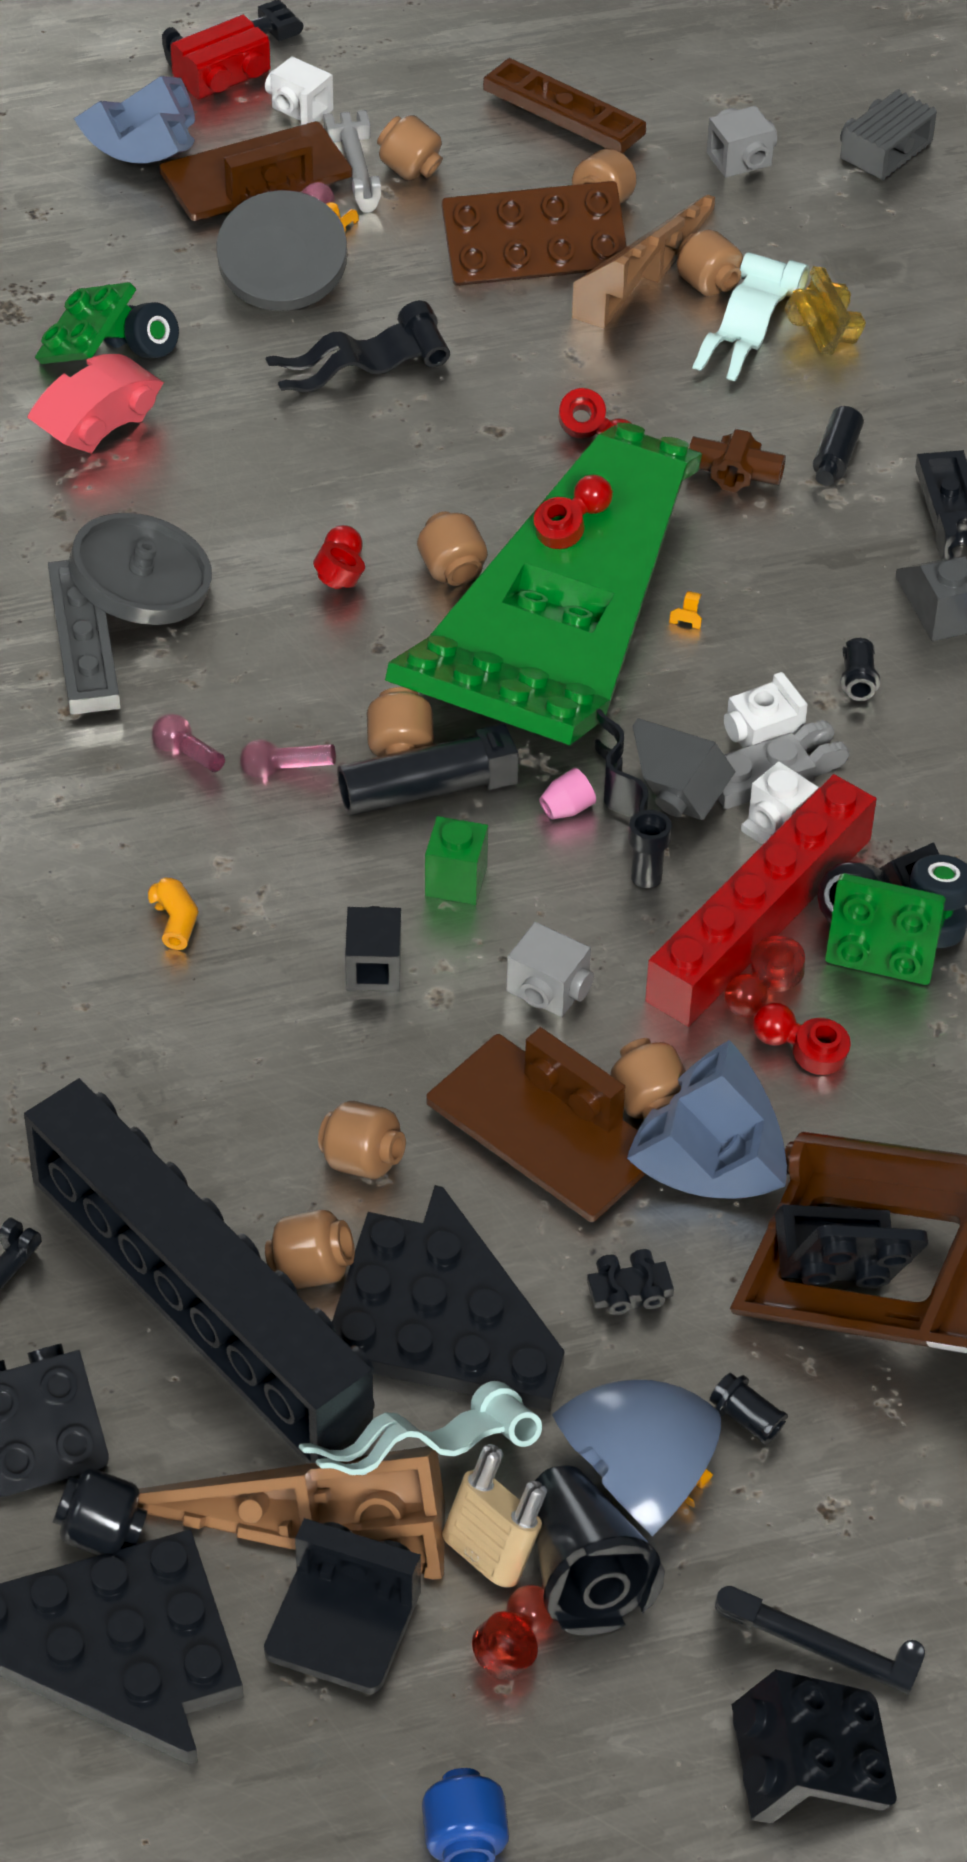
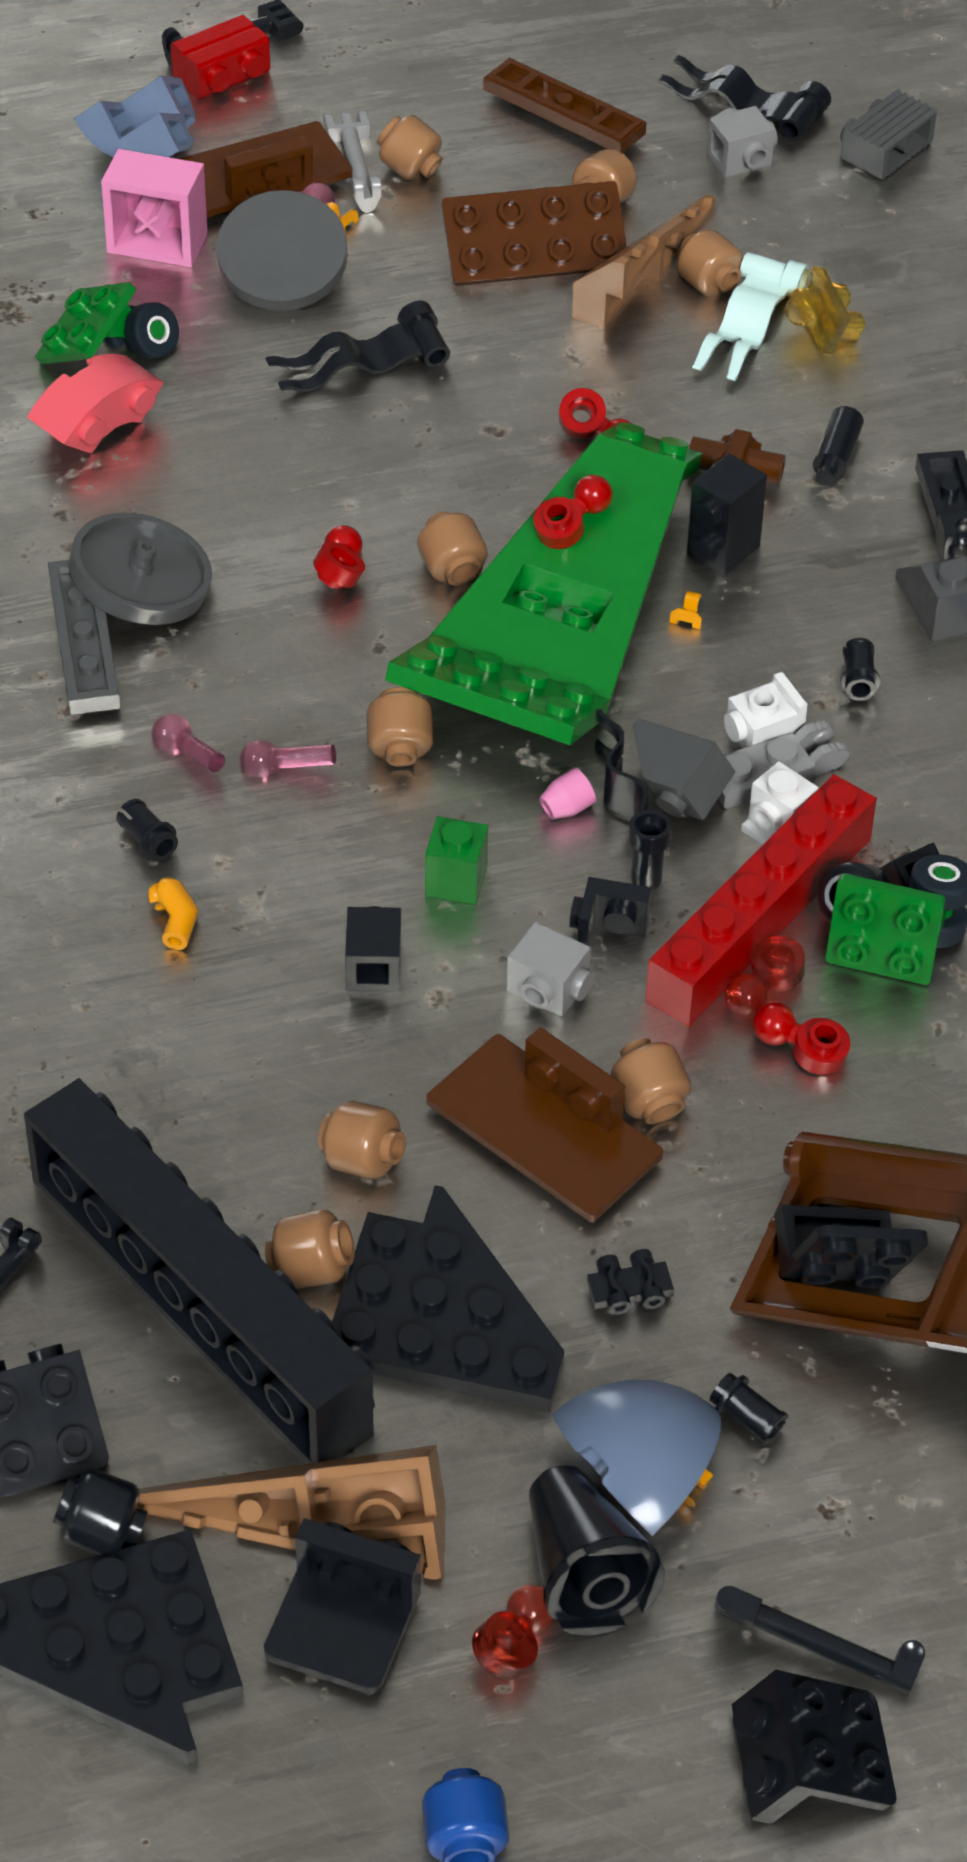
white brick [265,56,333,125] -> none
light aqua flag [299,1381,542,1475] -> none
black piece [337,723,518,816] -> none
tan piece [442,1444,547,1587] -> none
sand blue brick [627,1040,787,1199] -> none
none -> bright pink brick [101,149,208,268]
none -> black pin [116,798,178,860]
none -> black bracket [569,877,652,946]
none -> black flag [658,55,831,141]
none -> black brick [687,453,767,576]

